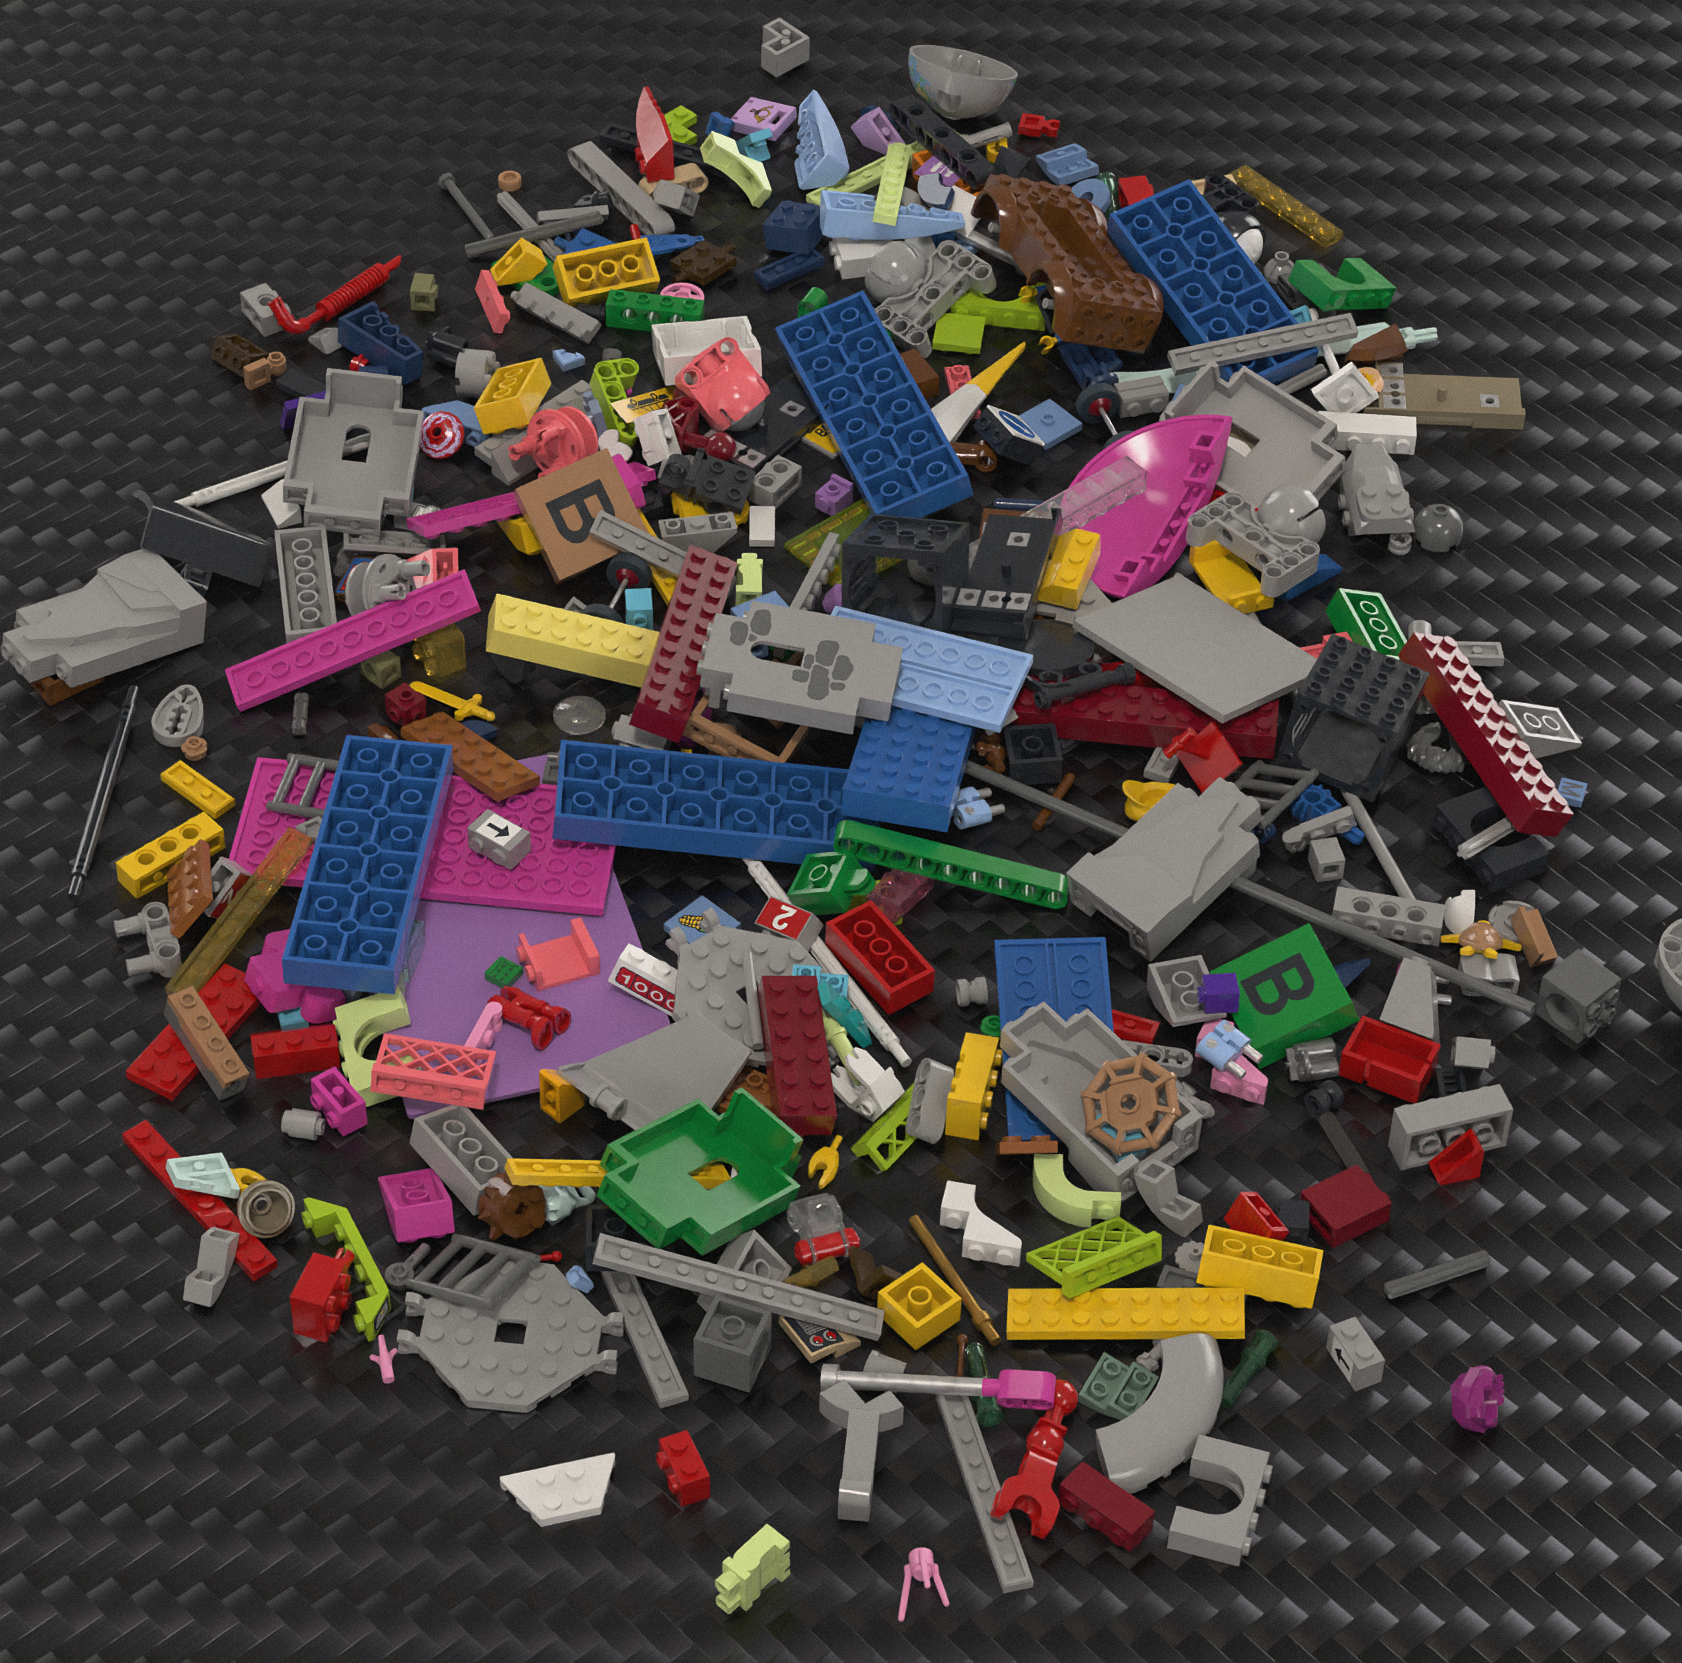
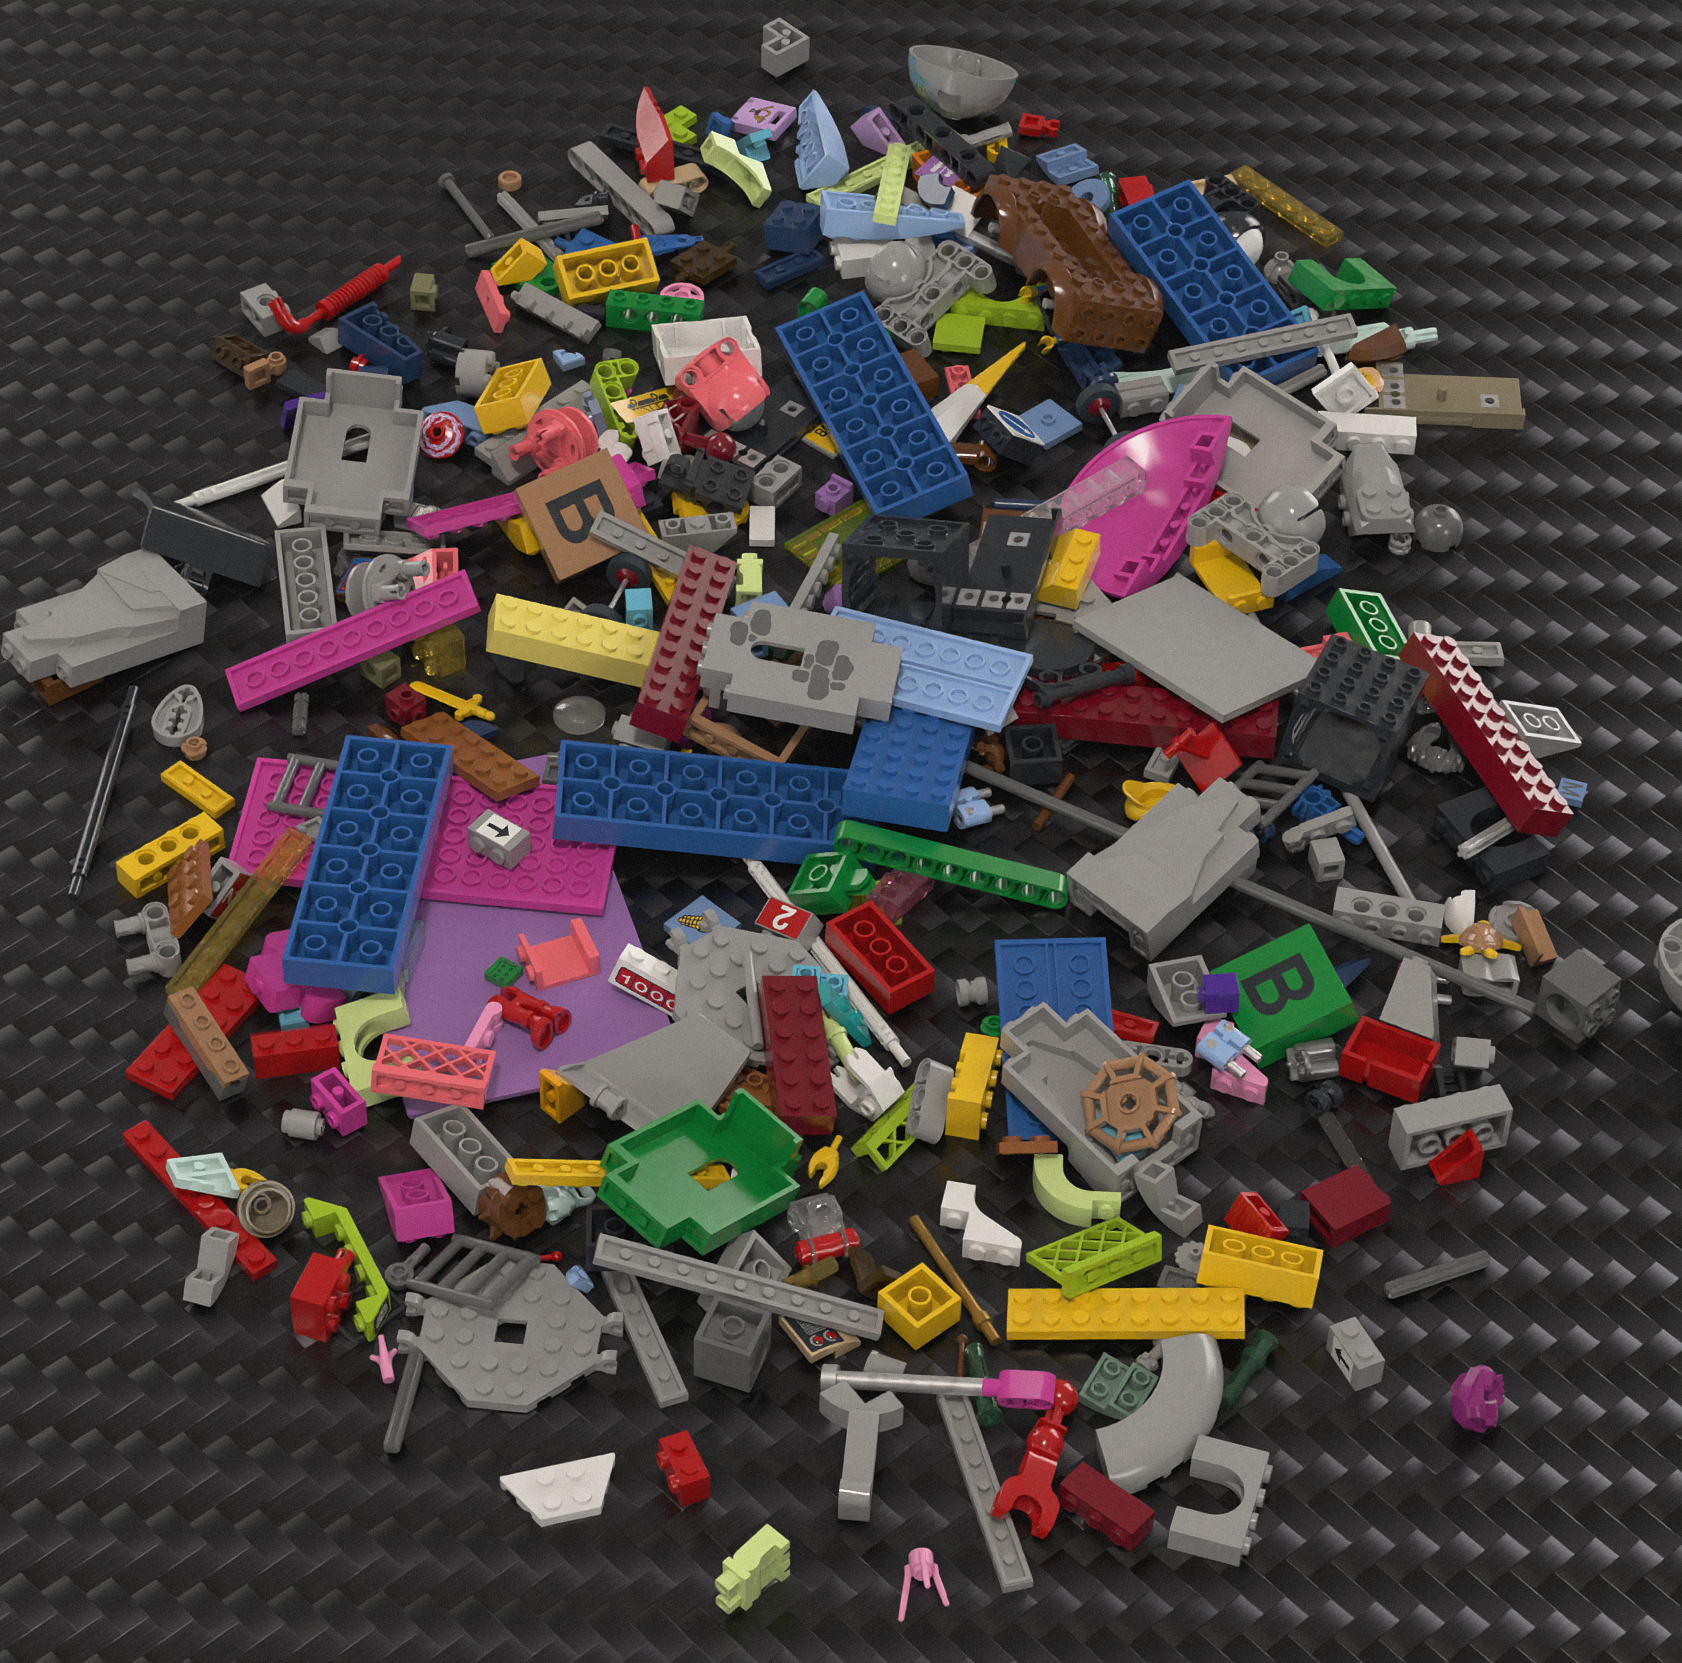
none -> dark grey axle [383,1351,425,1454]

